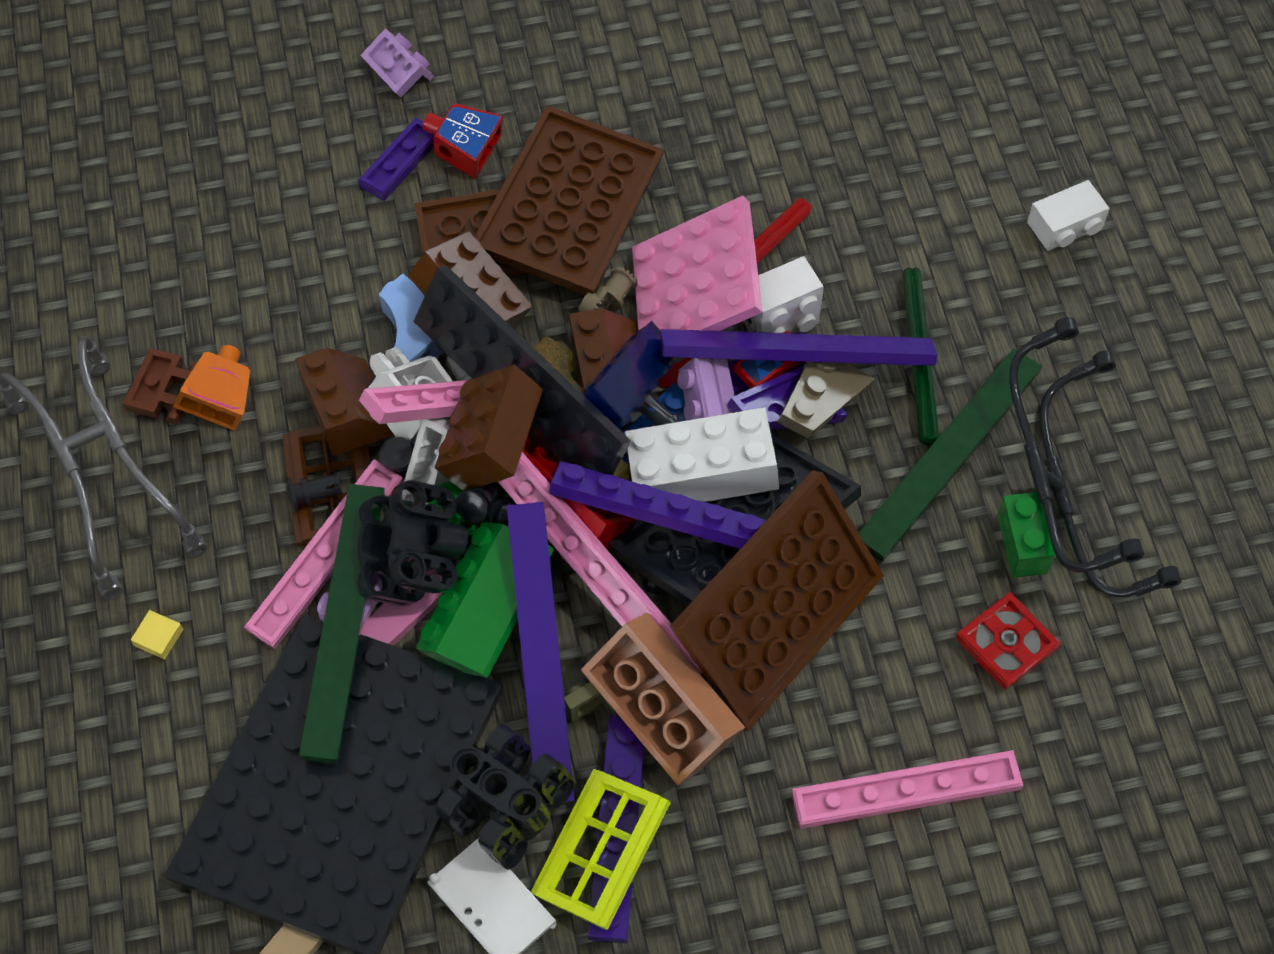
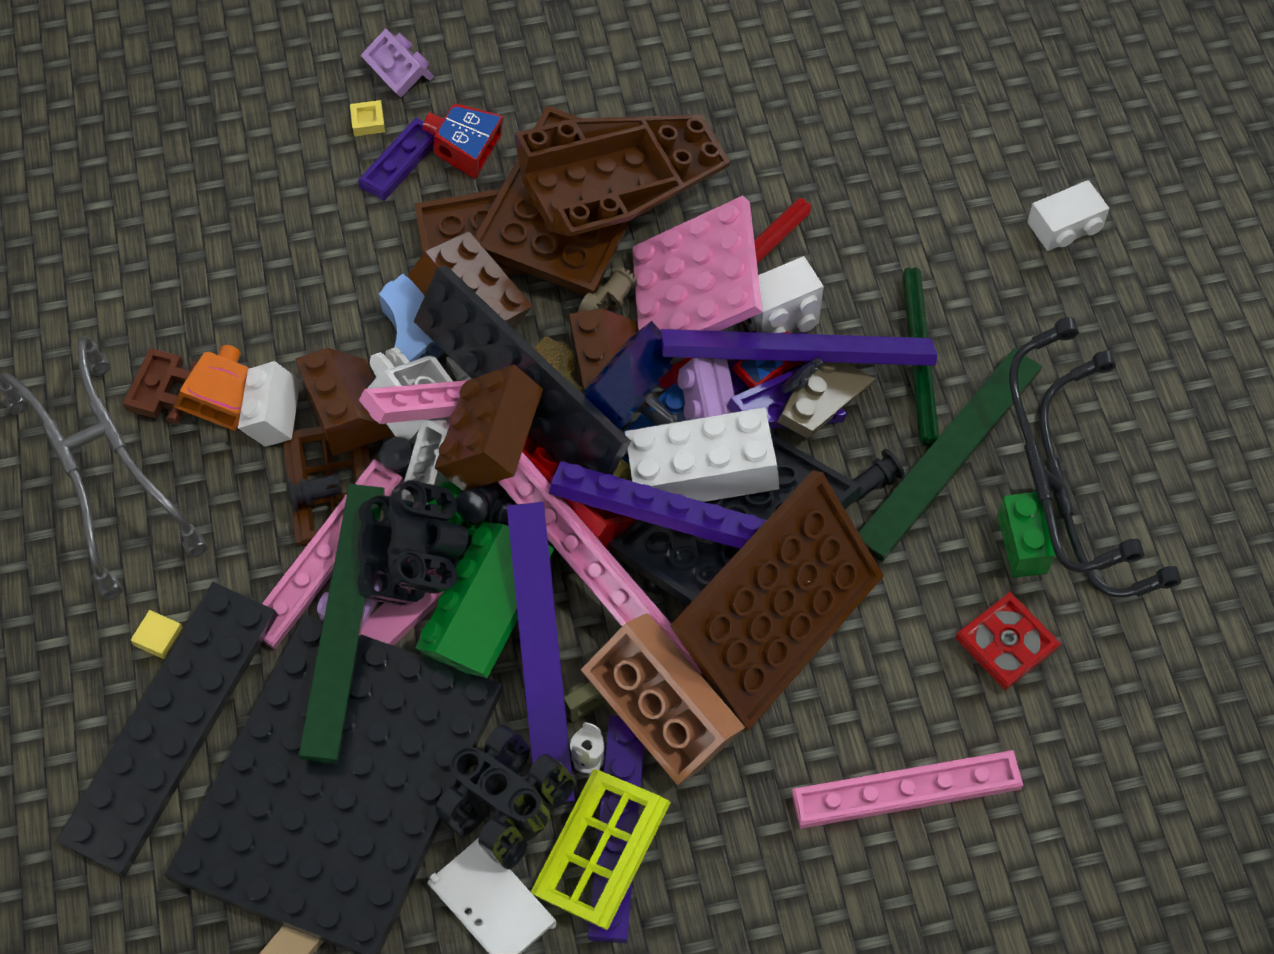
none -> black plate [56,582,278,877]
none -> white brick [238,361,301,447]
none -> light yellow tile [350,100,385,136]
none -> reddish brown wedge [514,115,731,236]
none -> white piece [570,722,605,775]
none -> black piece [781,358,823,393]
none -> black pin [851,448,905,499]

